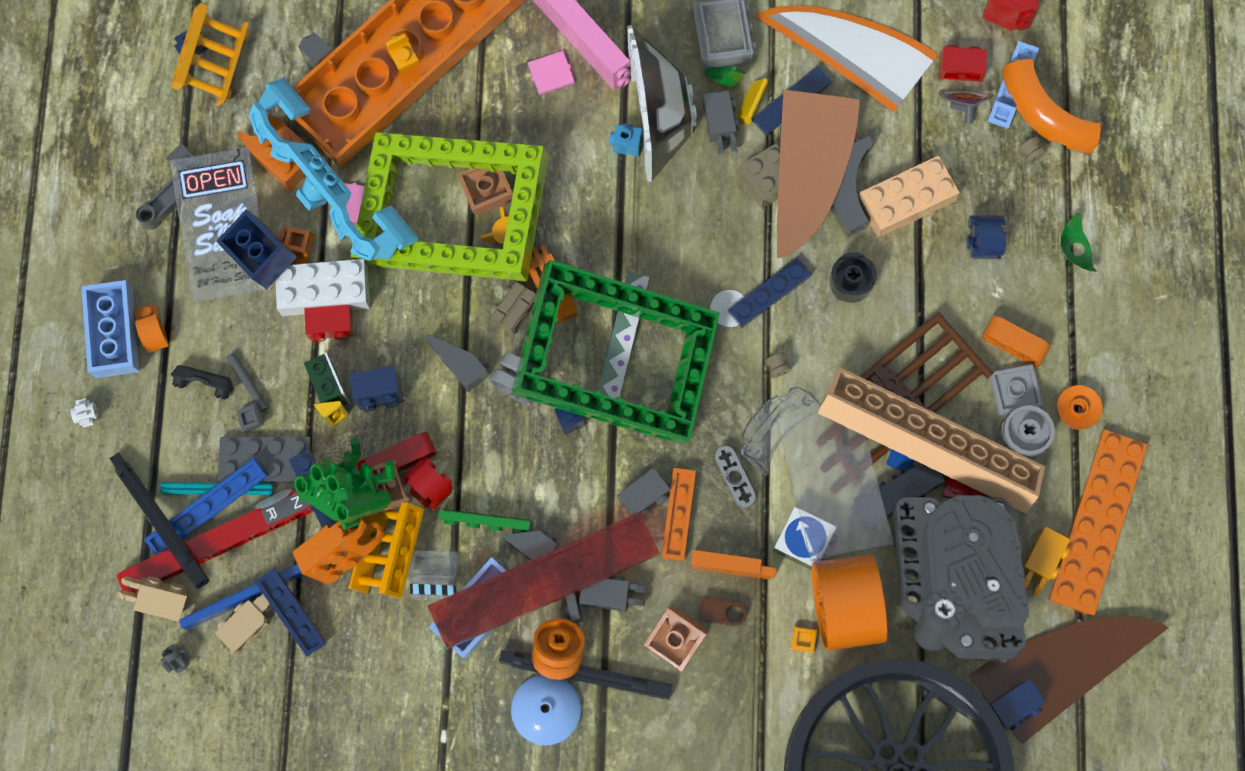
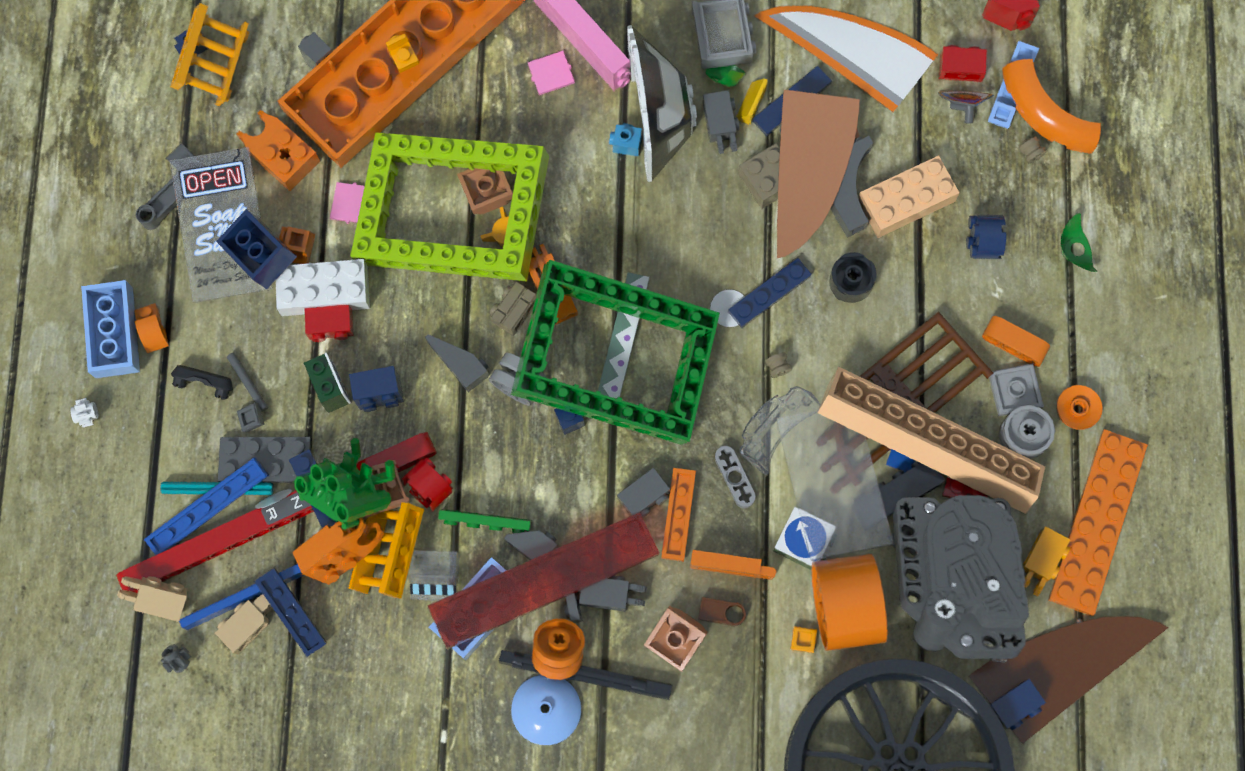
black piece [109,453,210,589] -> none
medium azure piece [249,78,418,261] -> none
yellow slope [314,401,349,427] -> none

